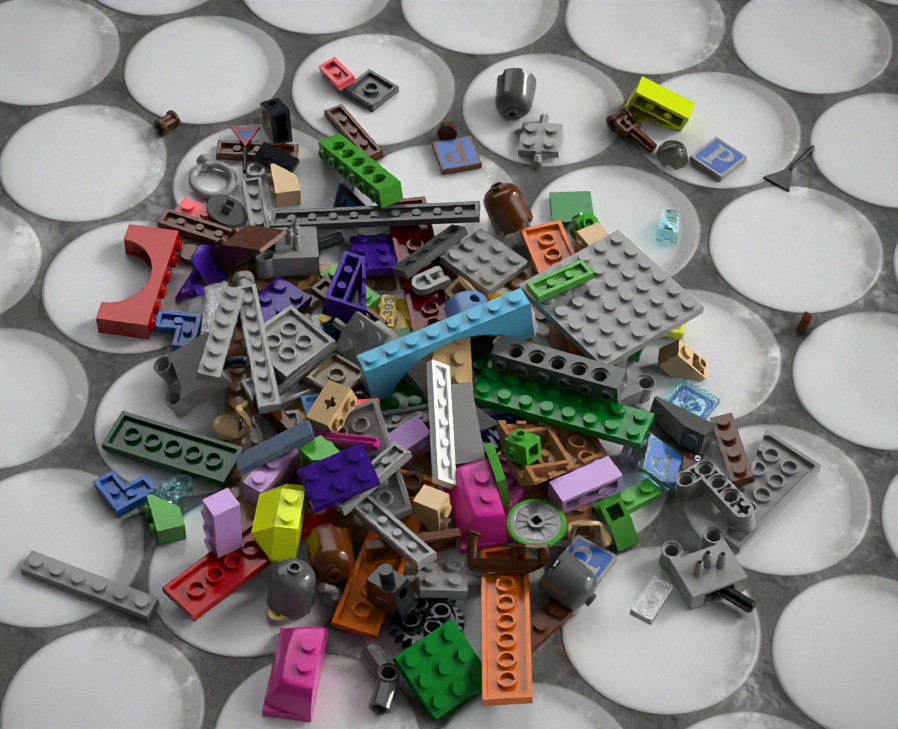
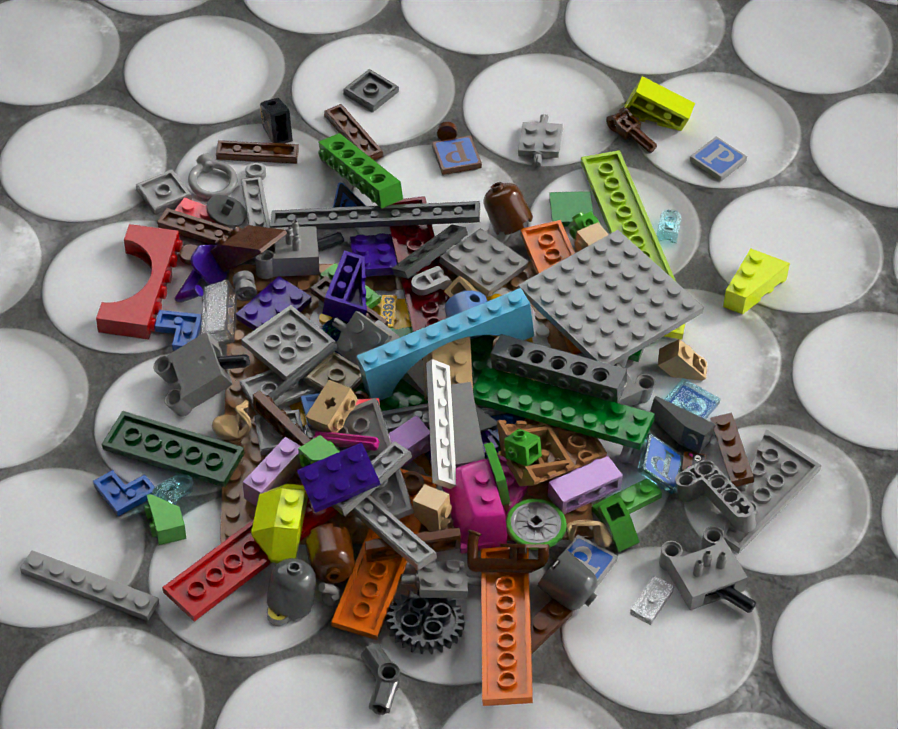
reddish brown bush [154,110,181,136] -> none
light grey plate [196,286,245,384] -> none
lavender brick [201,488,243,558] -> none
piece [230,126,261,174] -> none
light grey tile [235,284,282,414] -> none
sand blue piece [236,419,314,475] -> none
black plate [254,142,300,173] -> none
dark pink windscreen [262,627,328,722] -> none
tan slope [267,164,301,208] -> none
coral plate [318,57,356,91] -> none
black torso [366,564,417,621] -> none
green plate [392,619,482,721] -> none
dark grey cylinder [495,68,537,119] -> none
bright green plate [526,259,594,303] -> none
clear smoke hair [656,140,688,170] -> none
black piece [763,145,815,192] -> none
reddish brown tile [796,311,813,333] -> none
none -> light grey tile [136,170,192,215]
none -> lime plate [580,150,676,281]
none -> neon yellow wedge [723,248,790,315]

